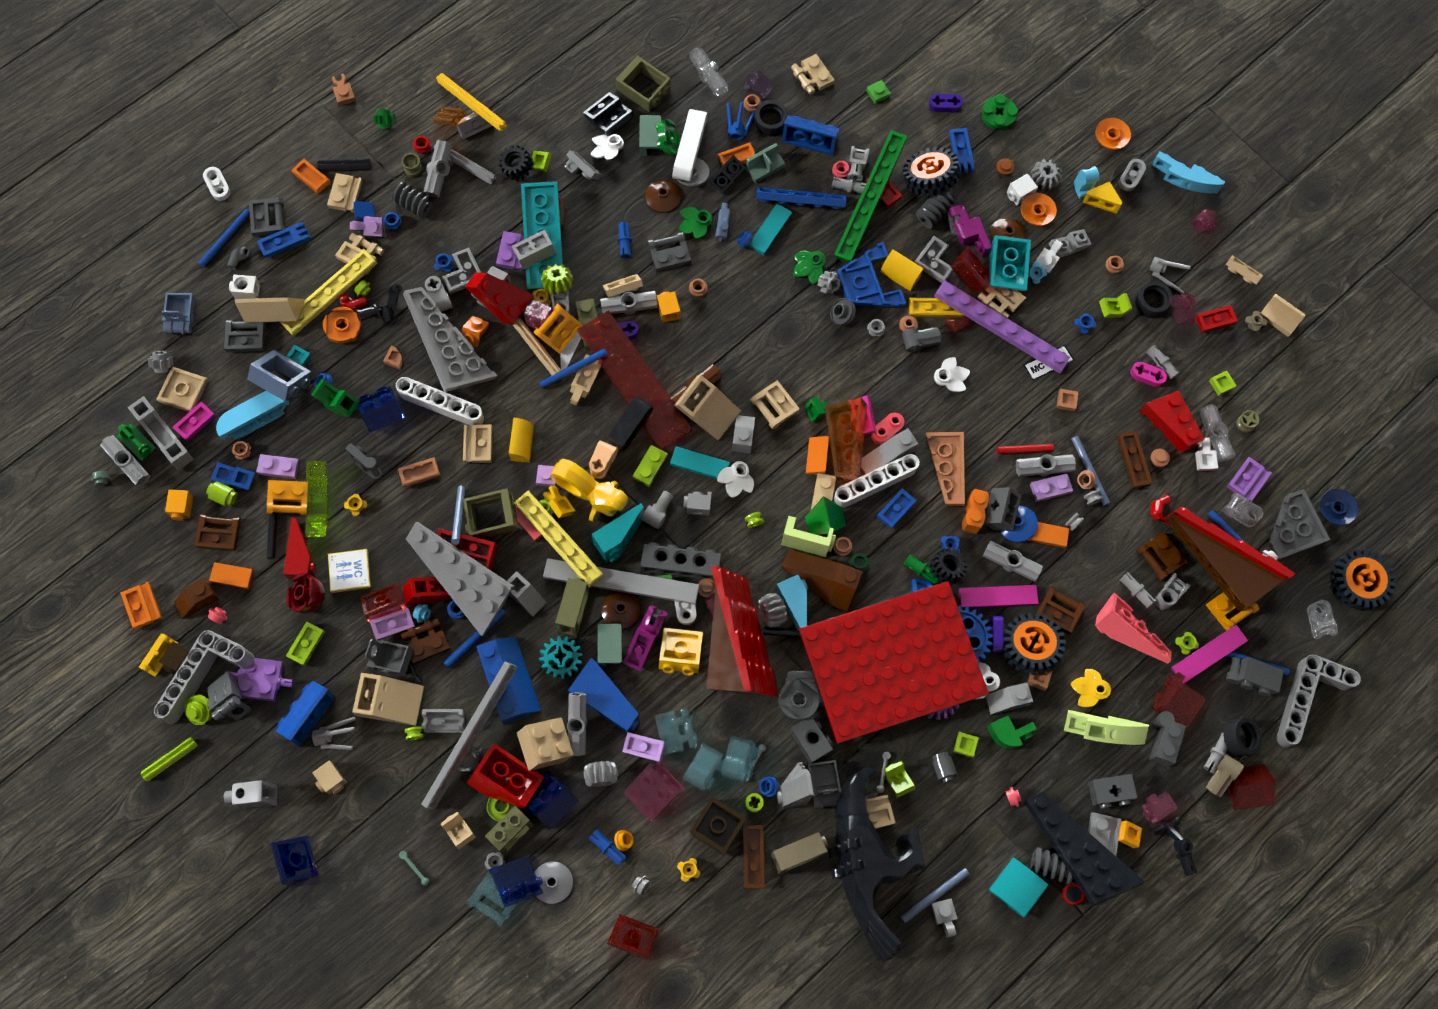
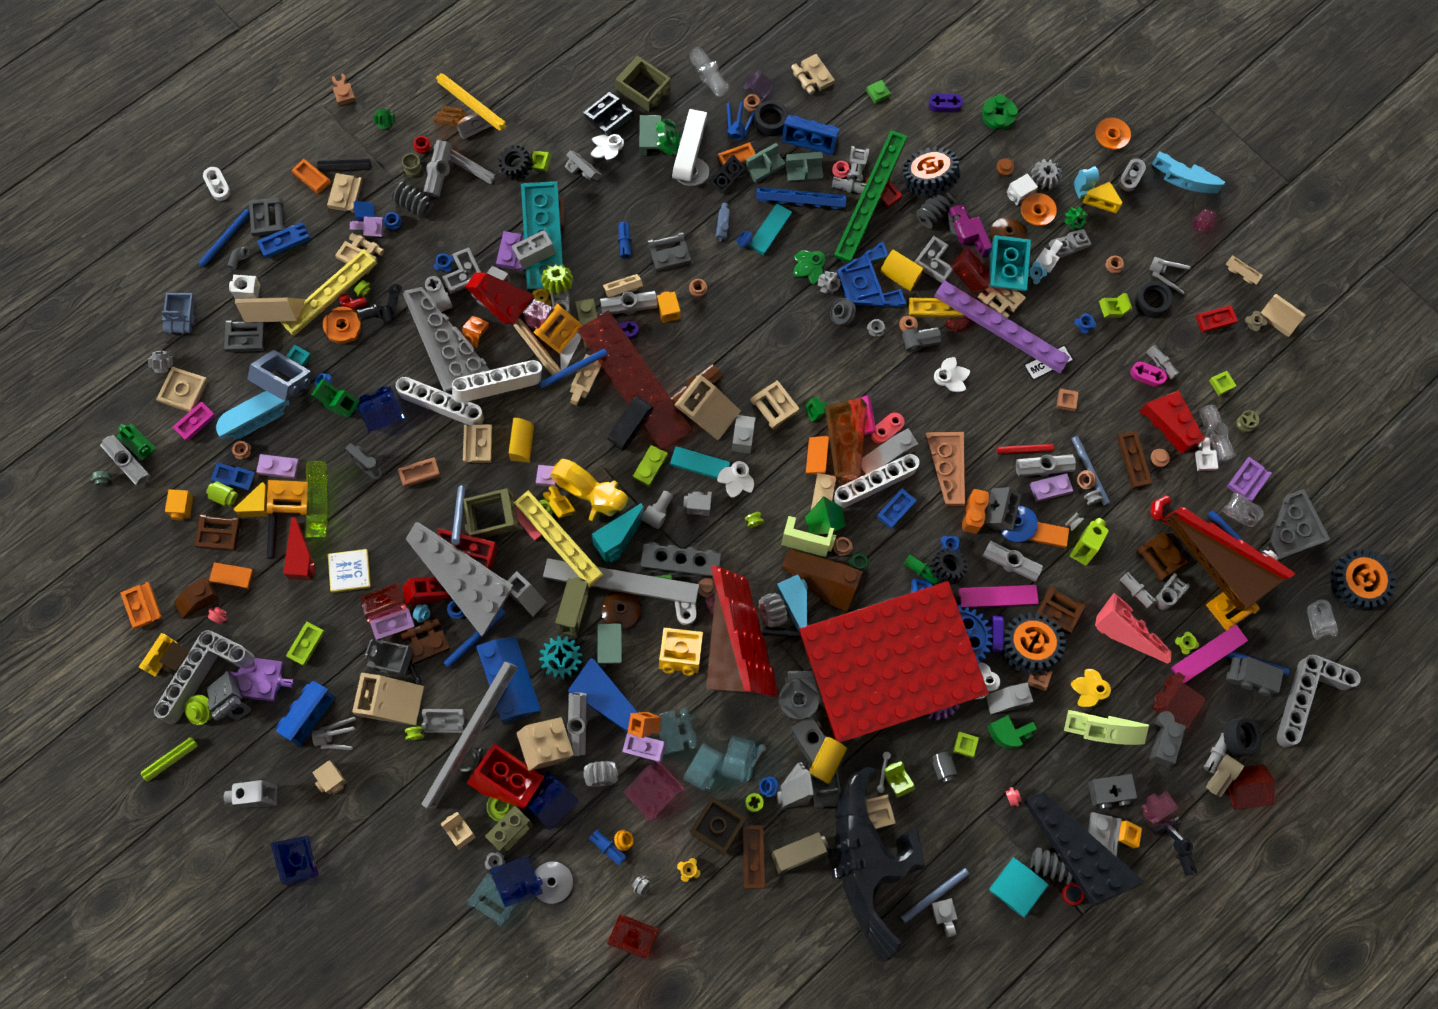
light grey arch [128,396,194,471] -> none
dark red cylinder [286,573,325,614] -> none
yellow plate [344,494,368,516] -> none
nougat tile [383,345,403,370] -> none
sand green hinge [399,851,429,886] -> none
light nougat piece [589,440,618,479] -> none
magenta plate [623,606,667,671] -> none
reddish brown dish [645,180,681,213] -> none
green plate [679,207,712,239] -> none
blue hinge [948,128,975,174] -> none
clear pink plate [1170,293,1196,324] -> none
dark blue dish [1320,489,1358,526] -> none
none -> yellow slope [234,482,269,517]
none -> white beam [452,360,542,403]
none -> orange brick [628,712,662,738]
none -> sand green panel [786,152,823,182]
none -> yellow brick [809,737,847,785]
none -> green gear [1064,207,1088,230]
none -> lime torso [1070,518,1109,566]

